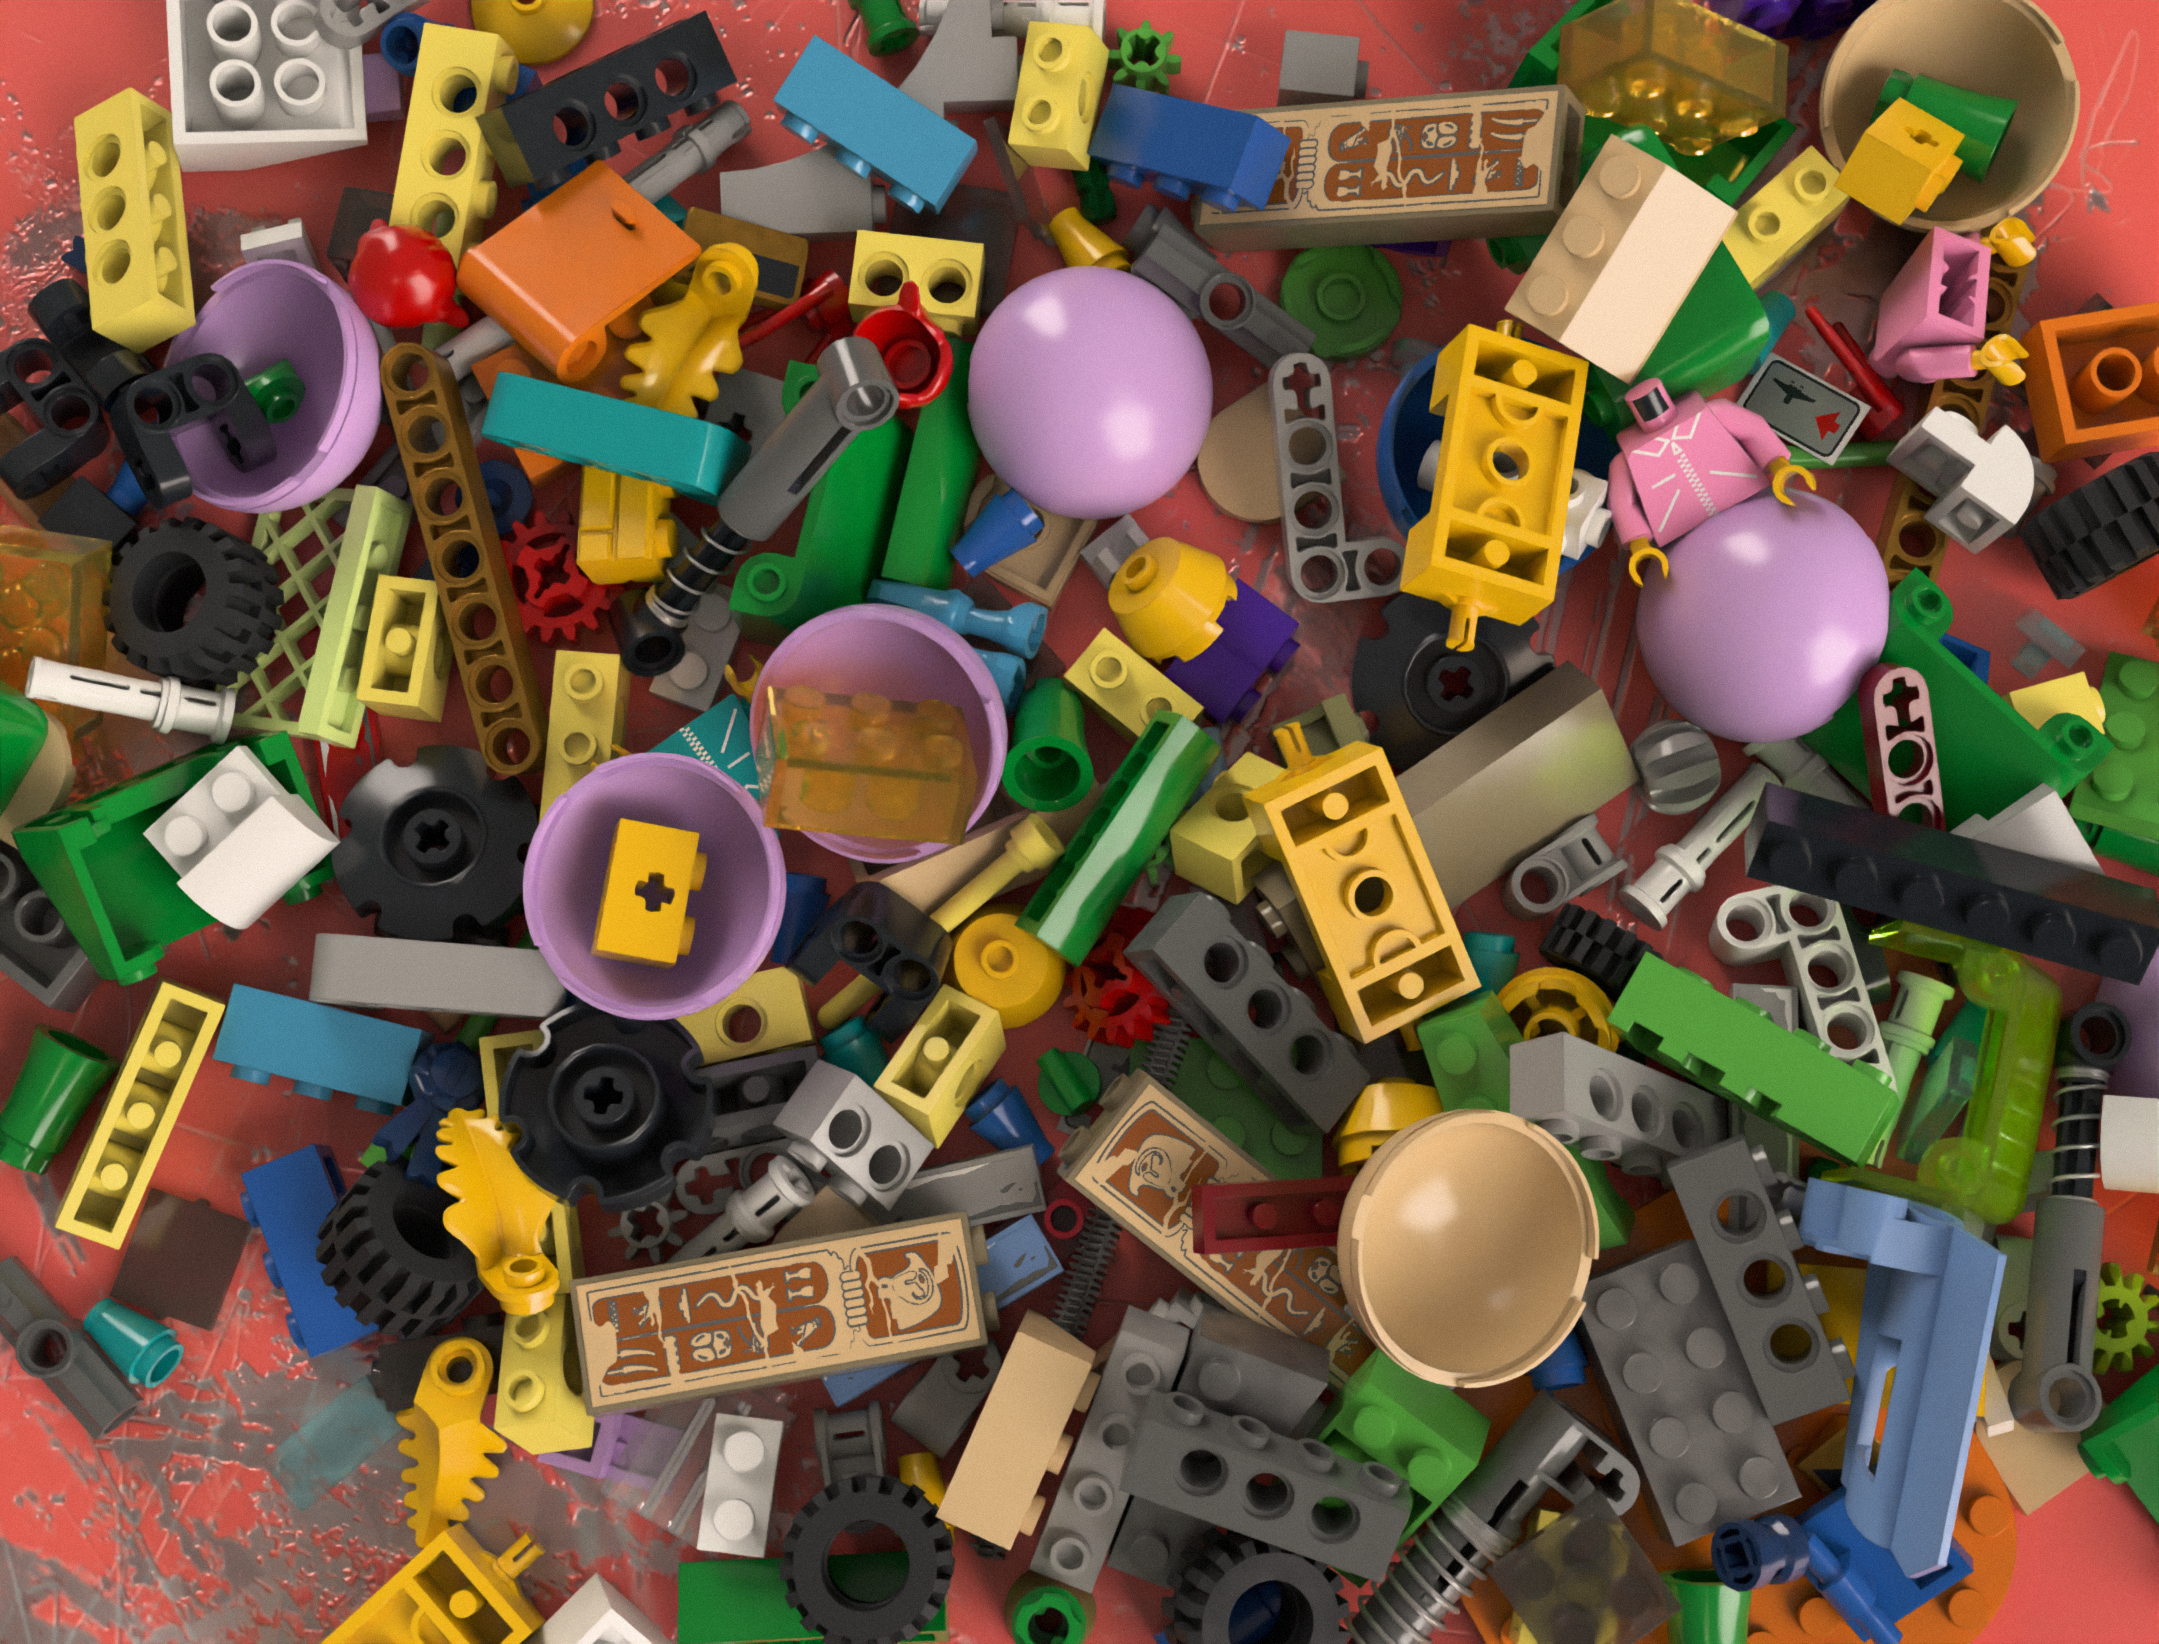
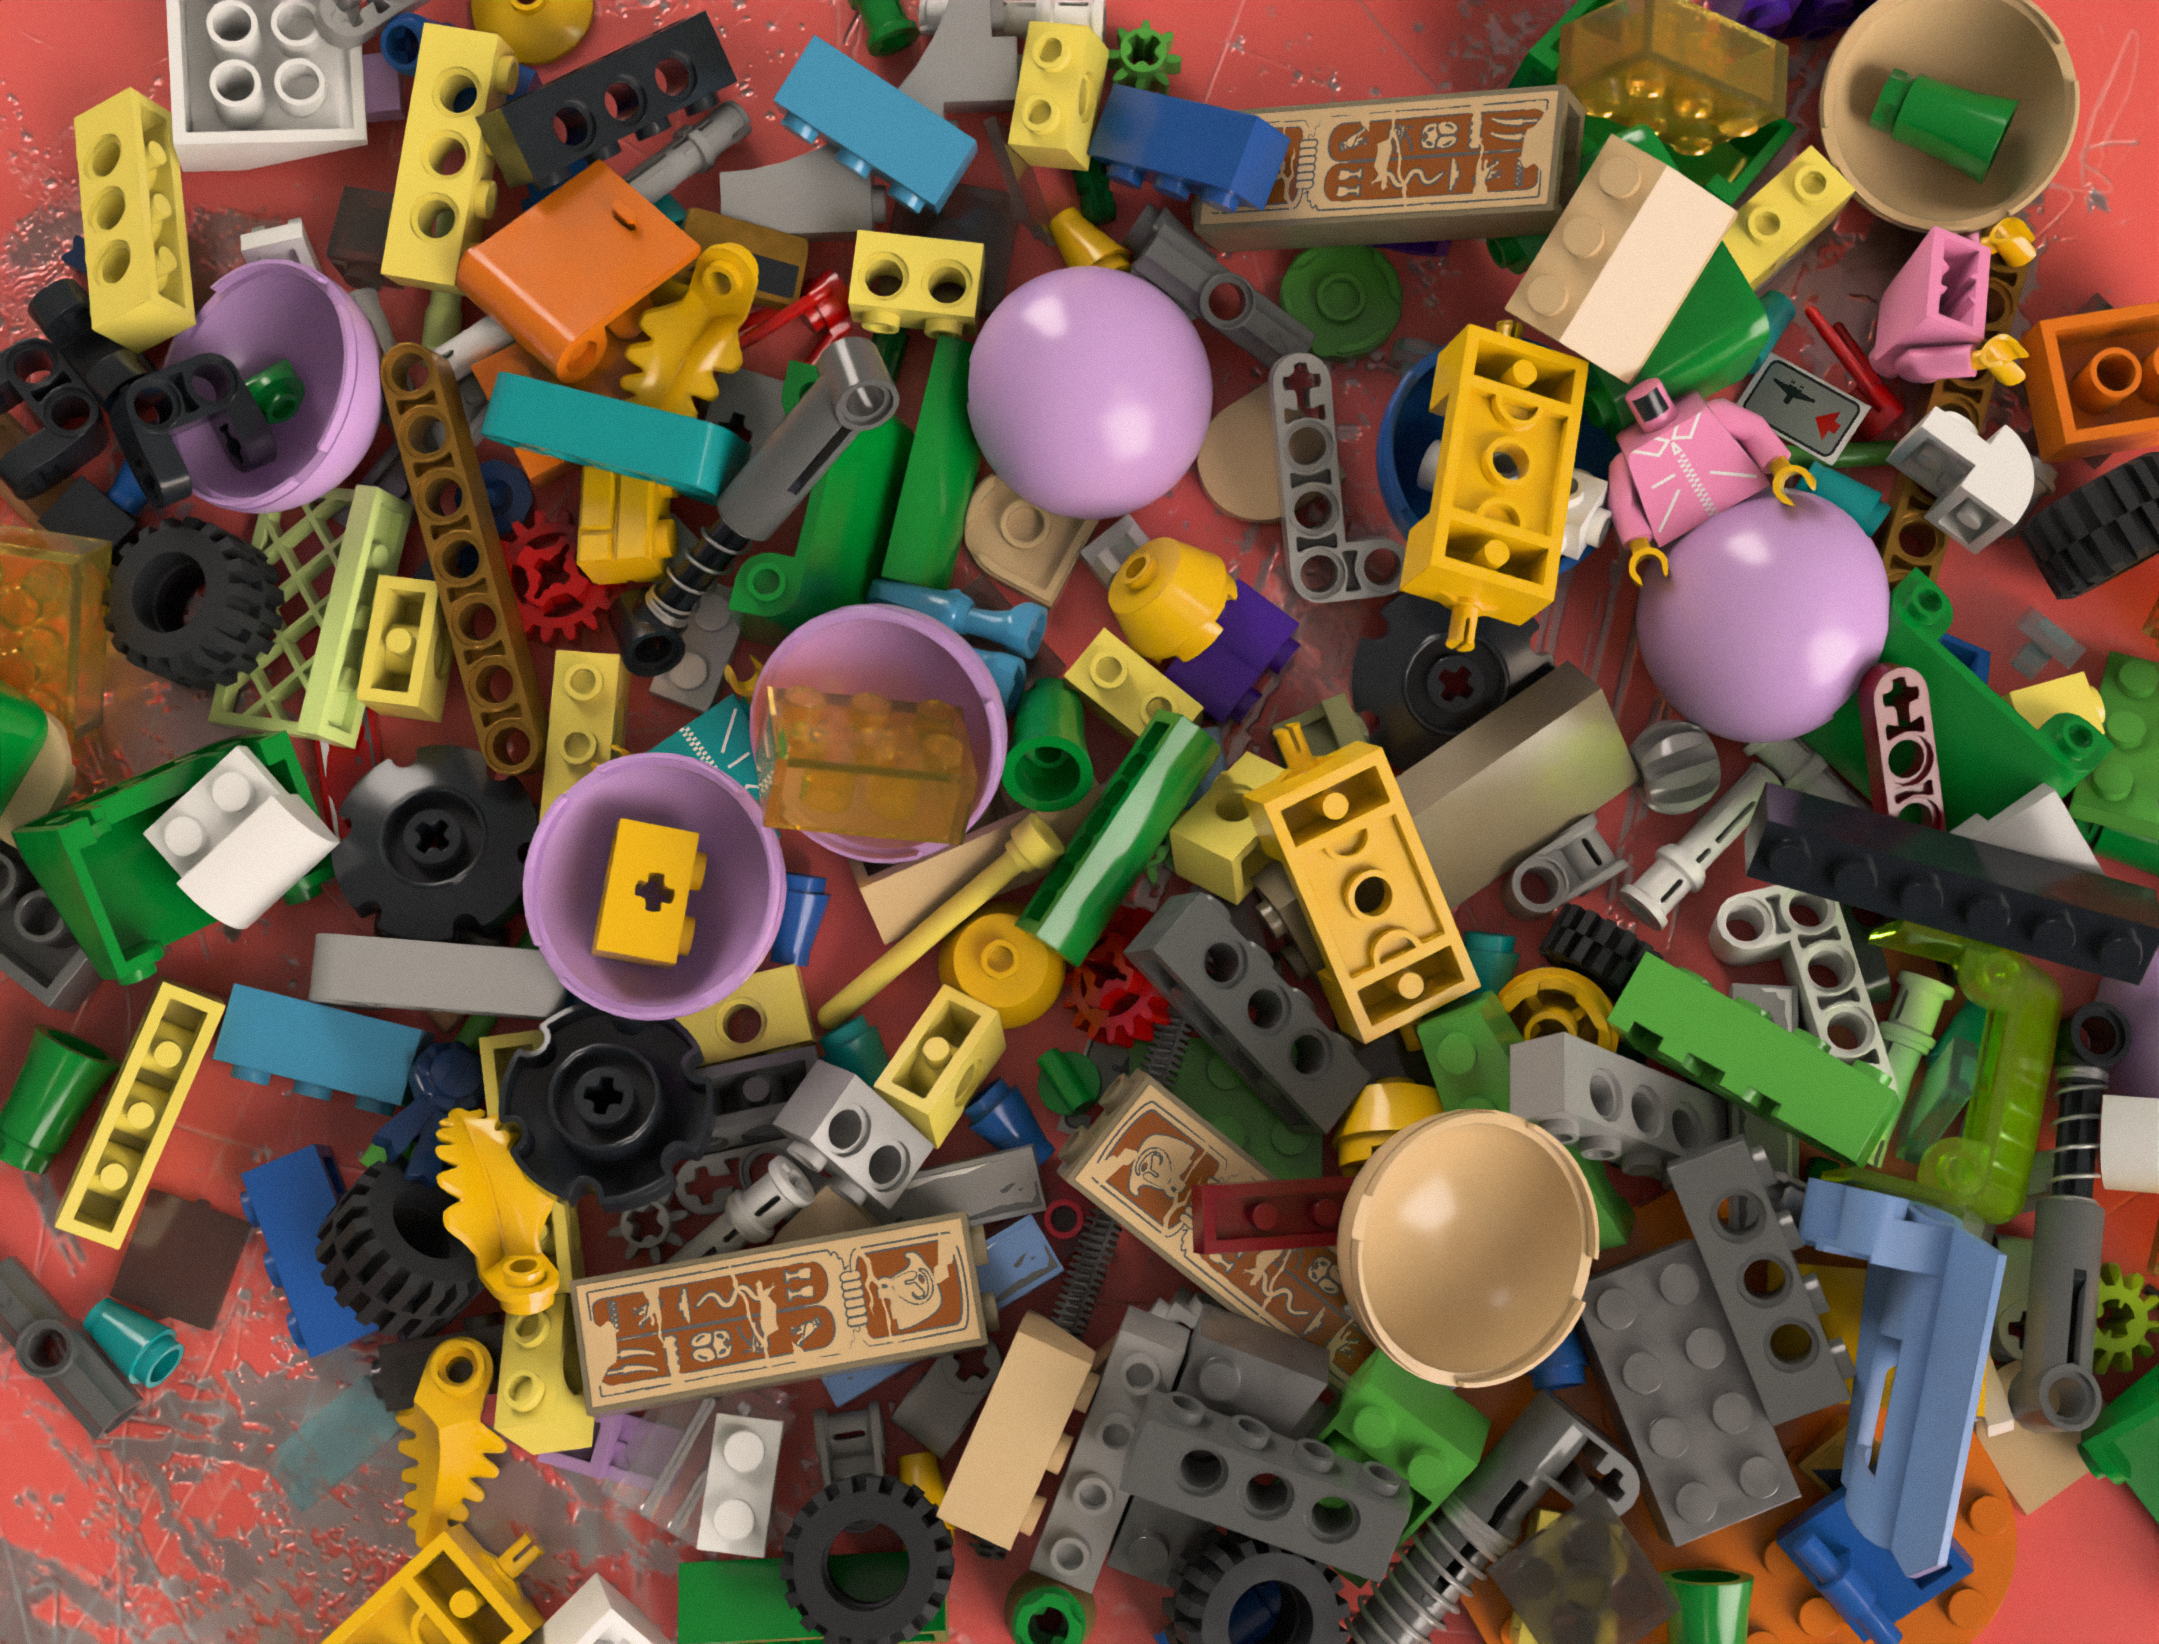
white pin [25,656,235,745] -> none
red hair [348,218,469,329] -> none
black piece [785,881,953,1044] -> none
red hair [852,280,954,410] -> none
blue cone [950,488,1045,578] -> none
light grey brick [1276,30,1369,107] -> none
dark blue wheel [1710,1513,1810,1592] -> none
yellow brick [1833,97,1965,225] -> none
none -> teal cone [1794,460,1891,537]

